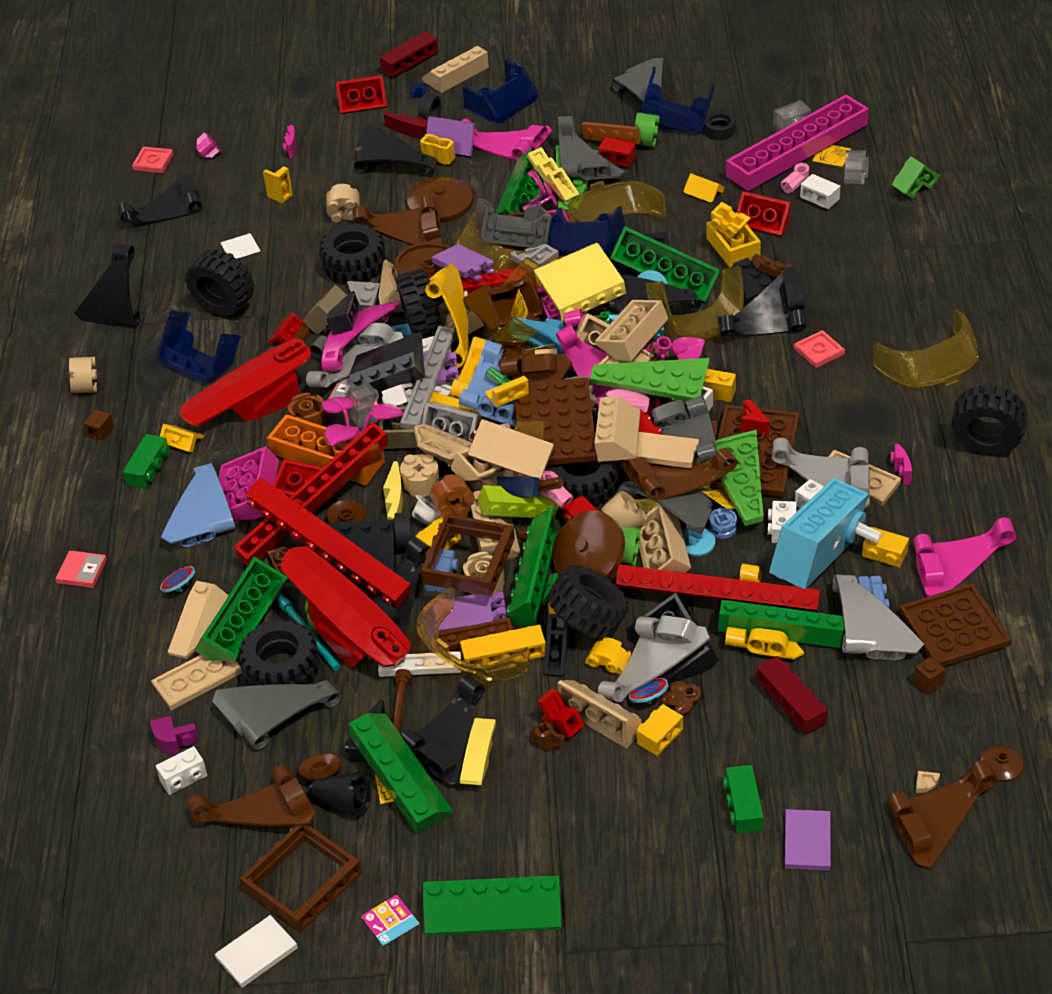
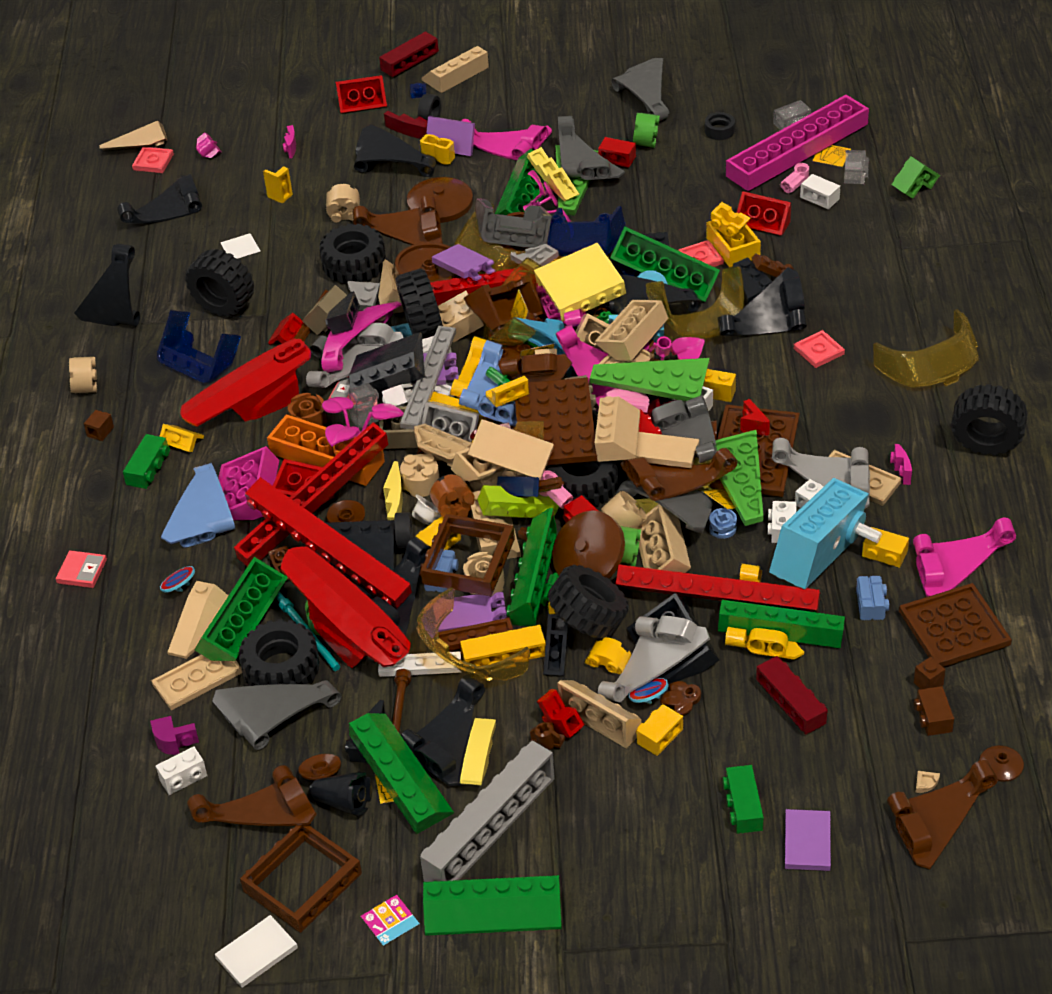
yellow panel [425,263,469,368] -> none
clear blue windscreen [463,59,538,124] -> none
clear yellow piece [567,181,667,242] -> none
dark orange plate [581,122,641,145] -> none
clear blue windscreen [641,66,715,134] -> none
medium azure piece [682,528,715,557] -> none
yellow panel [684,173,725,203] -> none
light grey panel [833,574,924,660] -> none
none -> tan wedge [99,121,167,150]
none -> light grey brick [420,741,555,882]
none -> coral tile [678,240,724,267]
none -> reddish brown brick [914,686,954,736]

